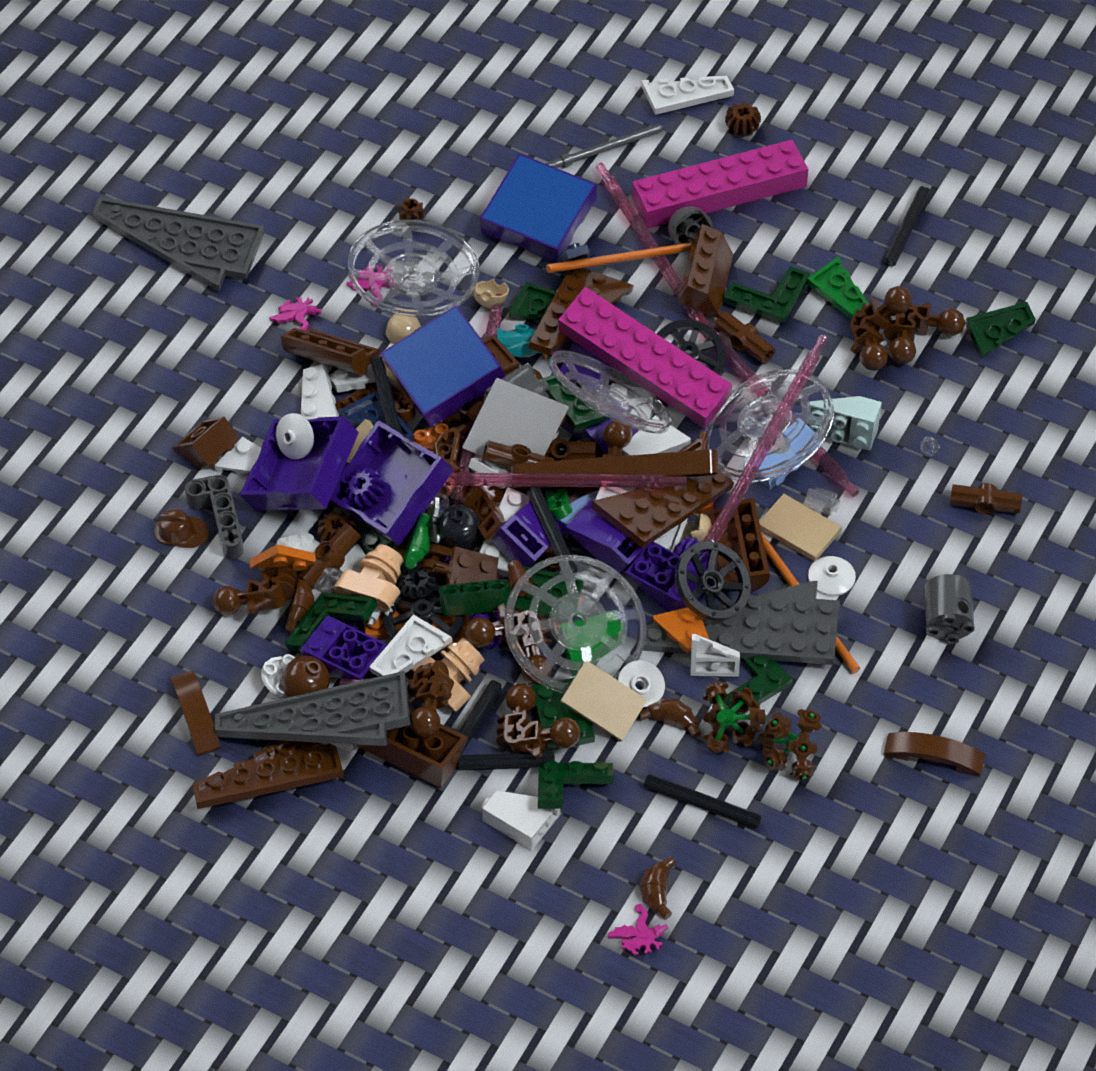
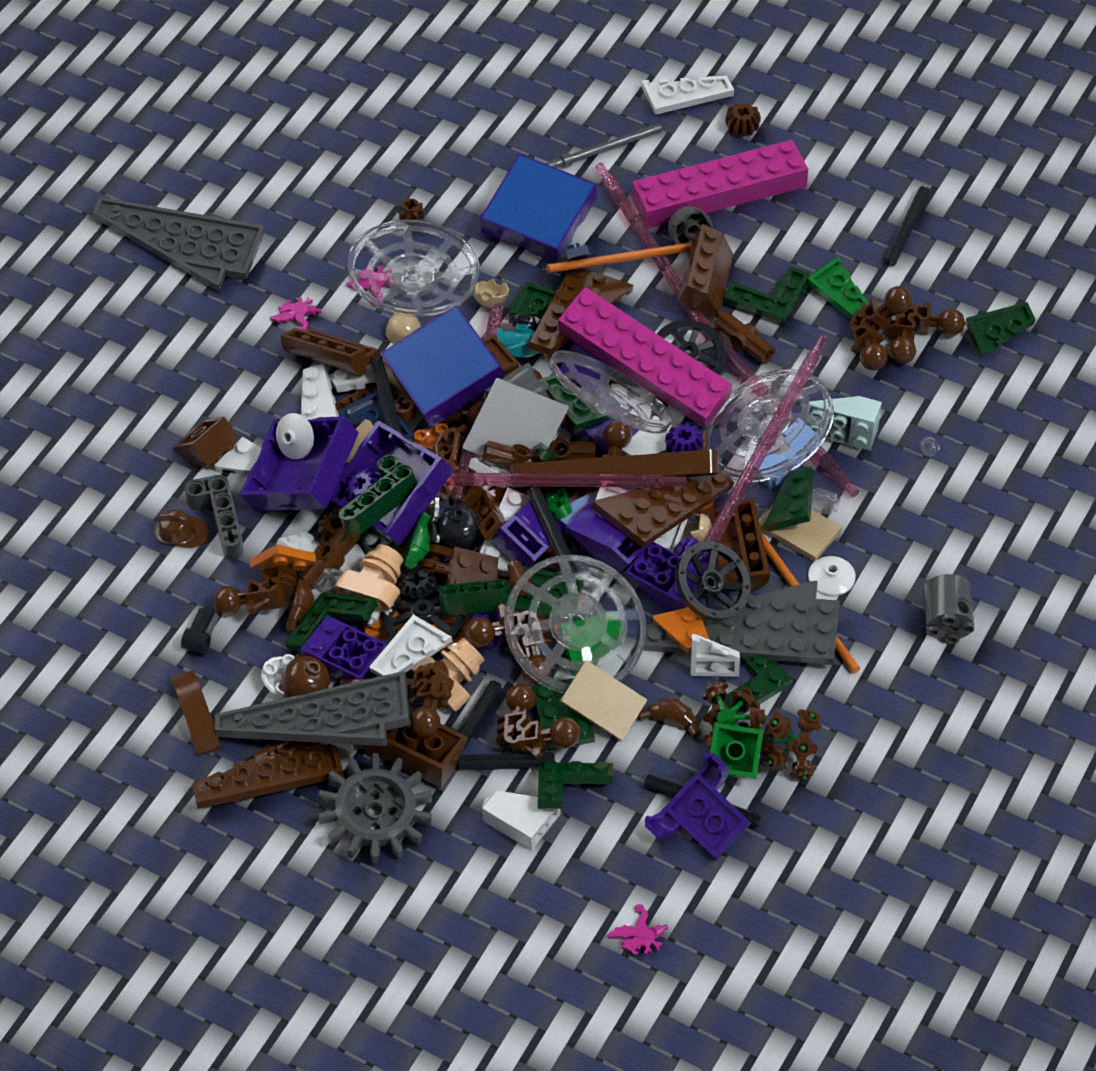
white dish [618,660,665,708] -> none
reddish brown piece [639,856,676,920] -> none
reddish brown slope [883,732,985,777] -> none
reddish brown piece [950,483,1023,514] -> none
none -> black piece [181,606,219,654]
none -> dark grey gear [318,753,432,863]
none -> dark green beam [339,455,418,537]
none -> black gear [508,314,542,330]
none -> dark green tile [535,442,558,462]
none -> dark purple piece [645,753,751,859]
none -> dark purple gear [665,422,704,452]
none -> green slope [710,722,764,780]
none -> dark green wing [763,466,814,532]

